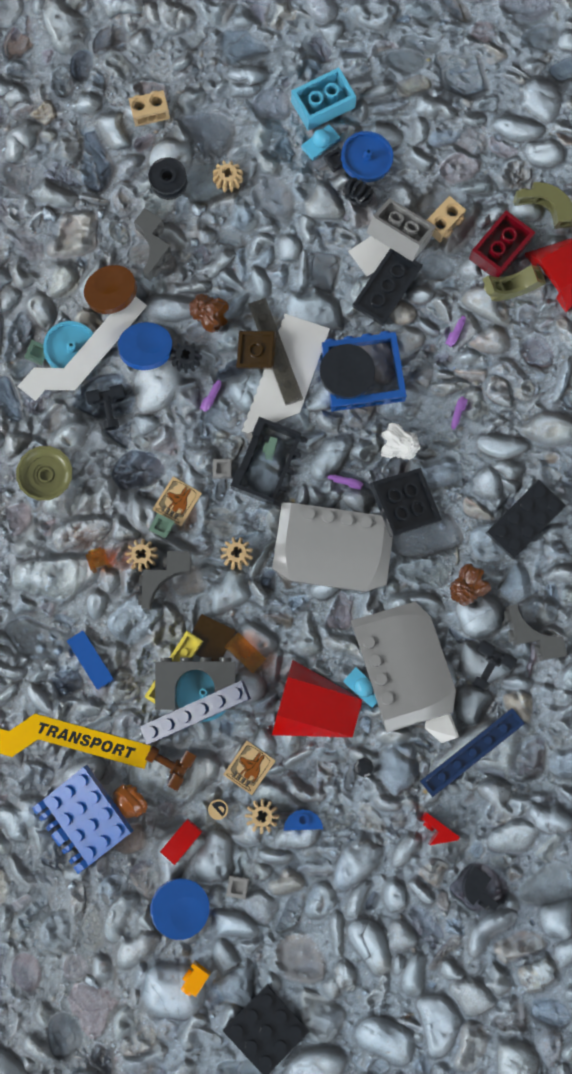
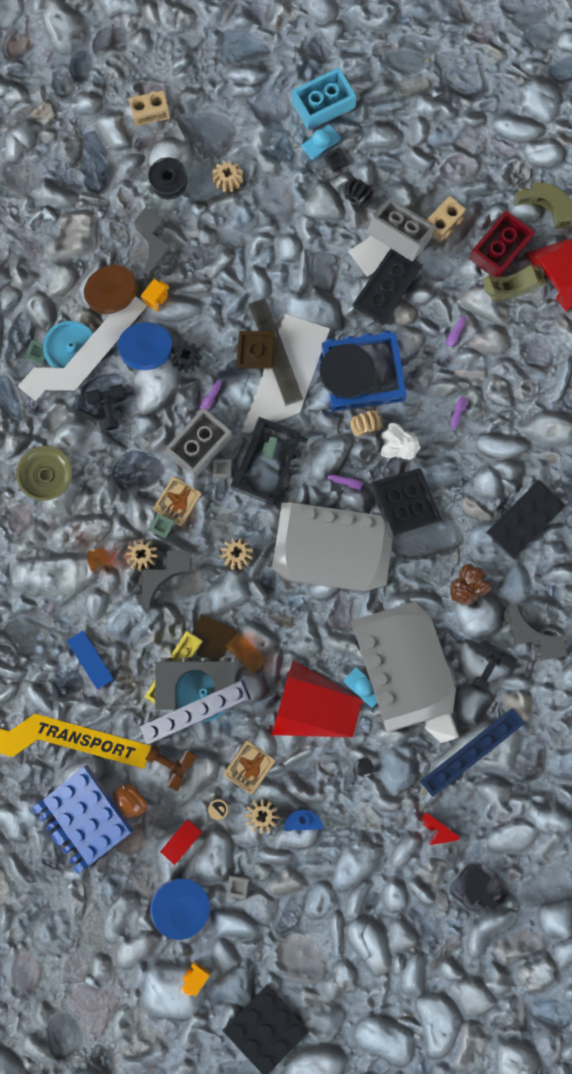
reddish brown hair [189,294,229,333] -> none
blue piece [341,131,393,182] -> none
none -> light orange brick [141,279,169,313]
none -> light grey brick [165,408,233,479]
none -> tan gear [350,410,383,436]

